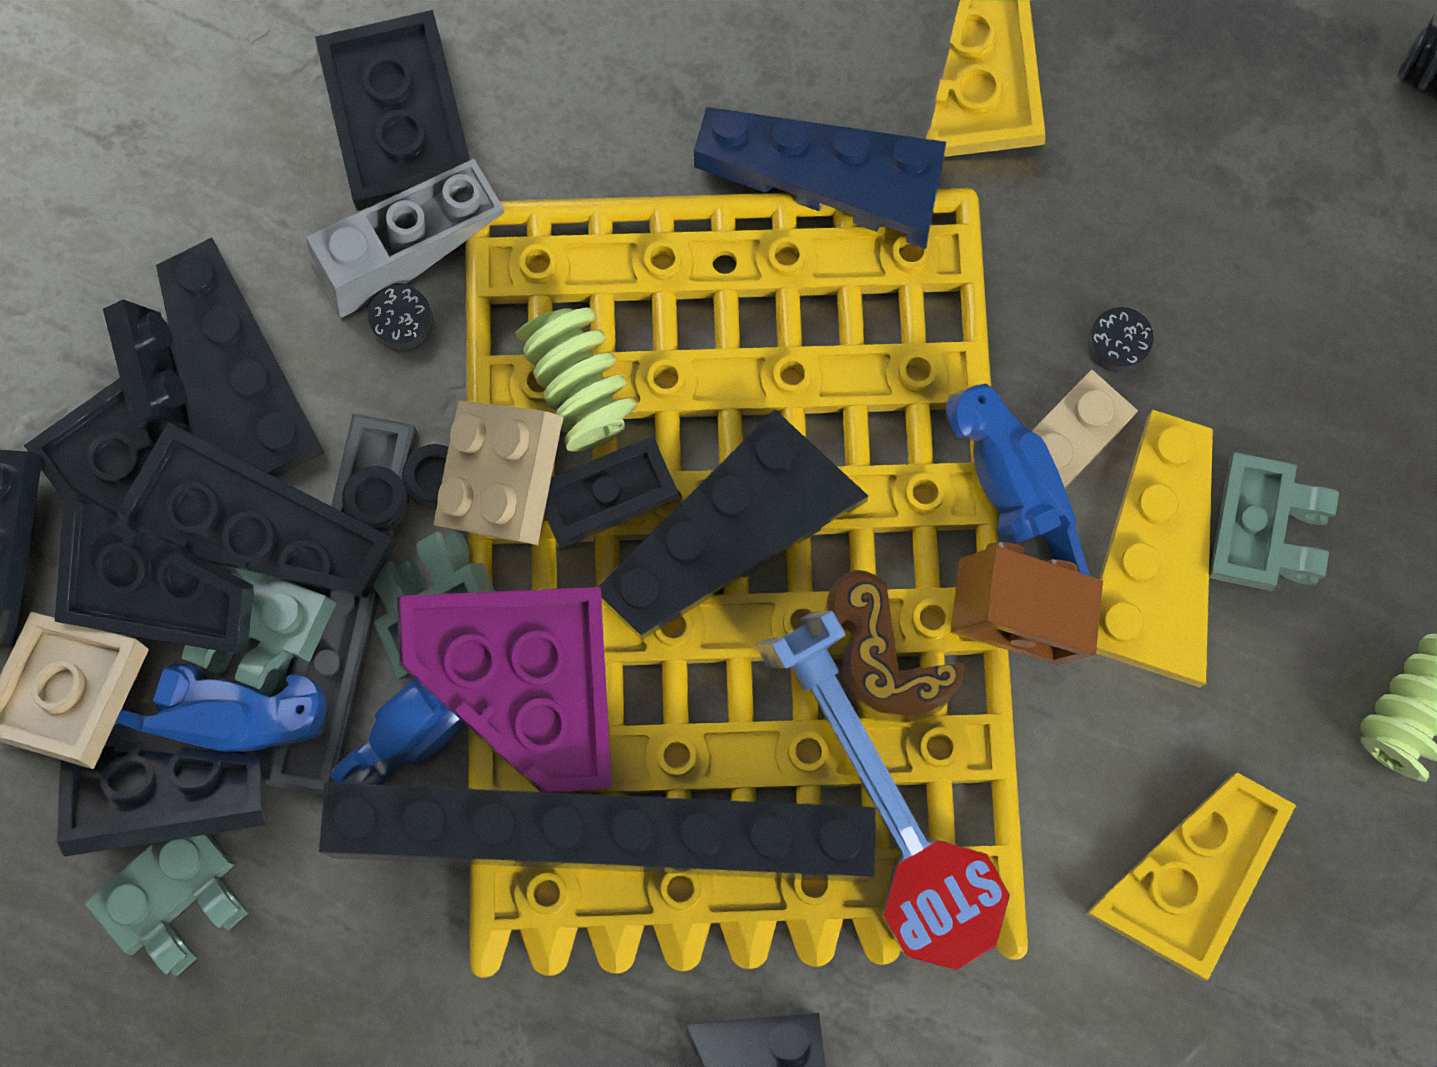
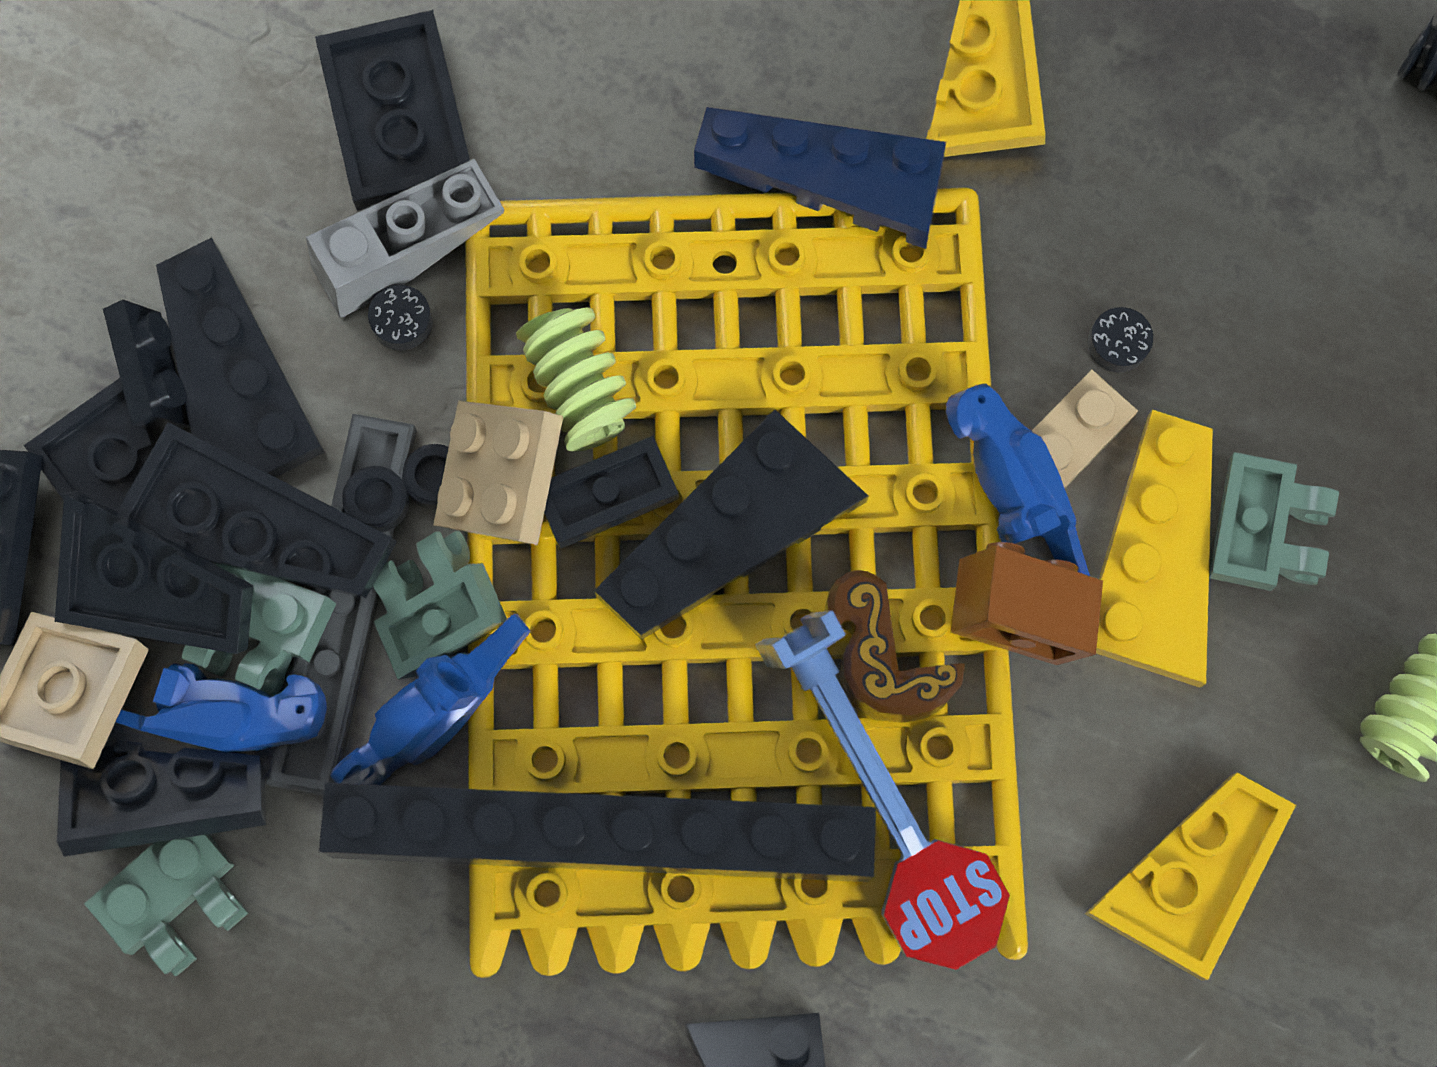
magenta plate [397,587,612,793] -> none

